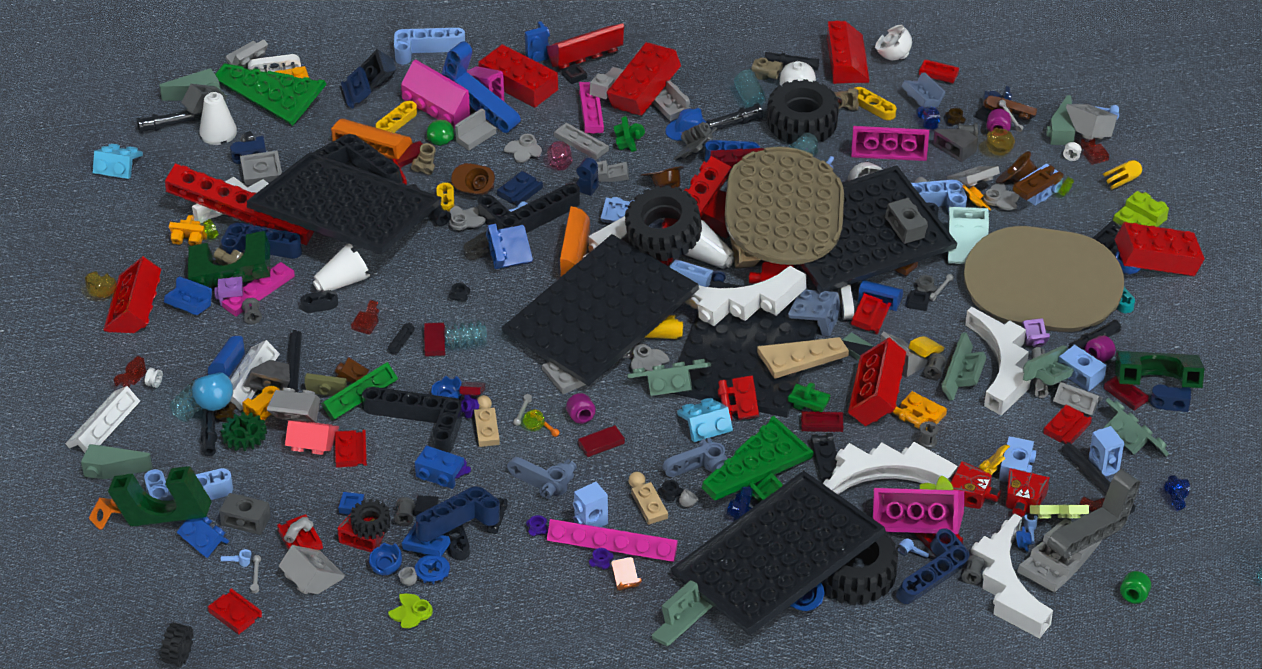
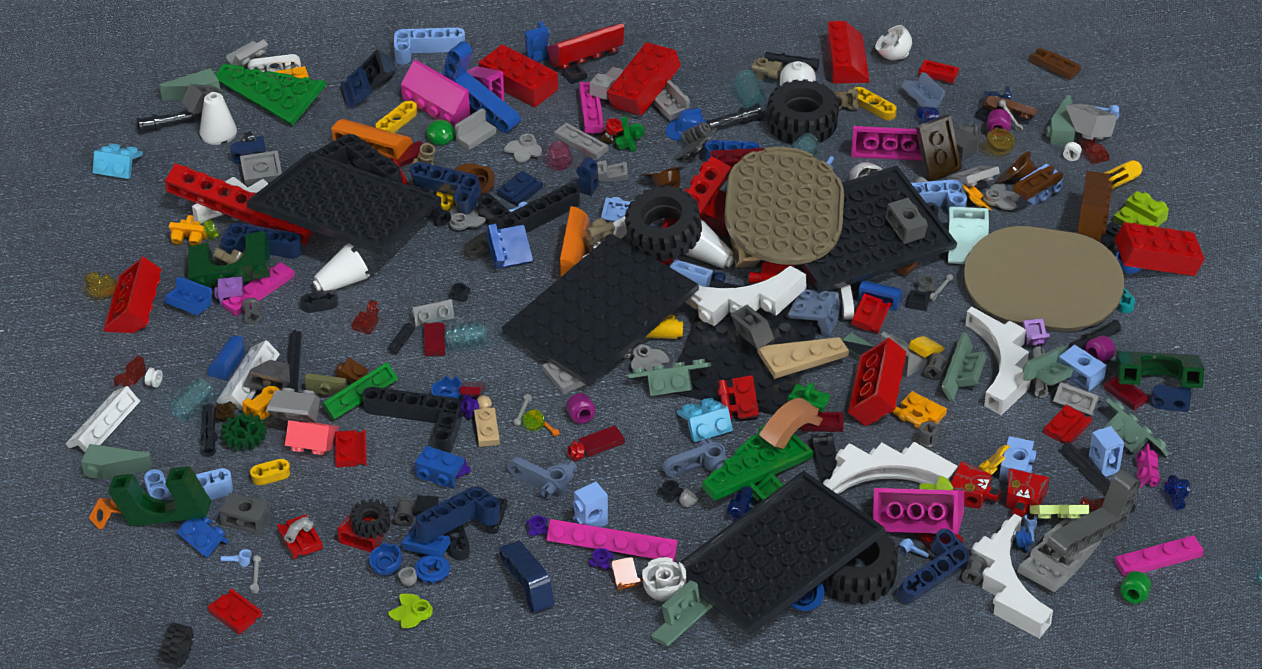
dark azure helmet [192,372,233,411] -> none
light grey slope [279,545,345,594] -> none
blue plate [338,492,365,514] -> none
tan plate [629,472,668,525] -> none
dark brown plate [945,108,966,125] -> none
clear neon green tile [1058,176,1075,196] -> none
none -> yellow beam [250,459,290,485]
none -> dark blue beam [410,162,482,214]
none -> light grey hinge [411,299,455,326]
none -> dark blue beam [498,540,554,613]
none -> red plate [567,441,584,461]
none -> dark tan plate [583,218,615,247]
none -> dark brown plate [598,129,616,145]
none -> red plate [605,118,623,135]
none -> white cylinder [642,557,686,602]
none -> dark grey brick [731,304,774,349]
none -> nougat arch [759,398,823,449]
none -> dark brown plate [916,114,962,181]
none -> reddish brown hinge [1029,47,1081,80]
none -> reddish brown brick [1078,171,1113,242]
none -> dark pink plate [1115,535,1204,577]
none -> dark pink hinge [1135,444,1160,488]

